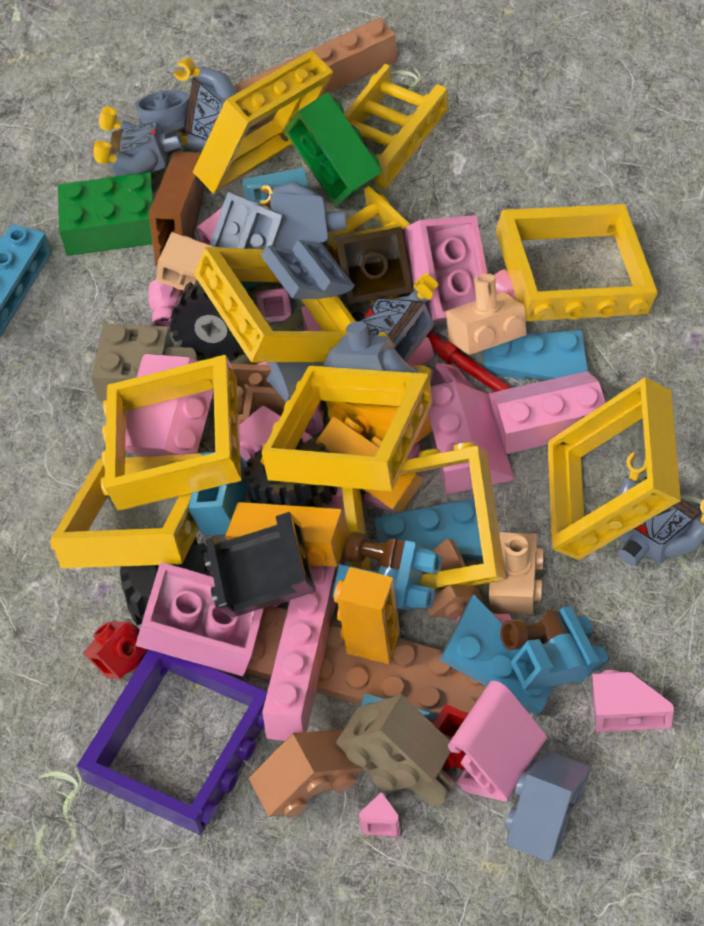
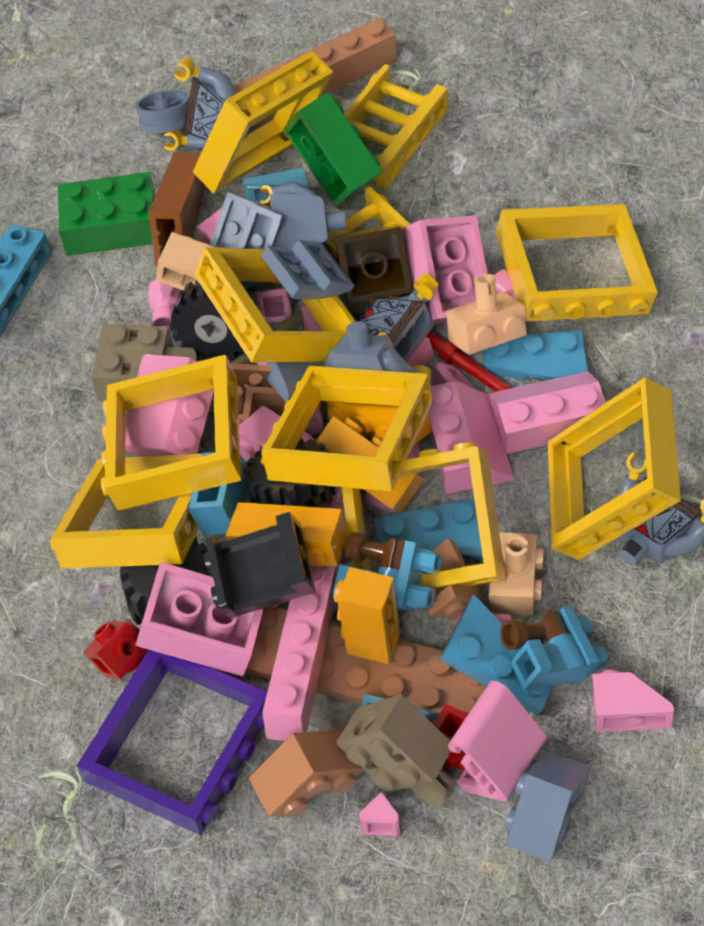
sand blue torso [93,106,183,176] -> none

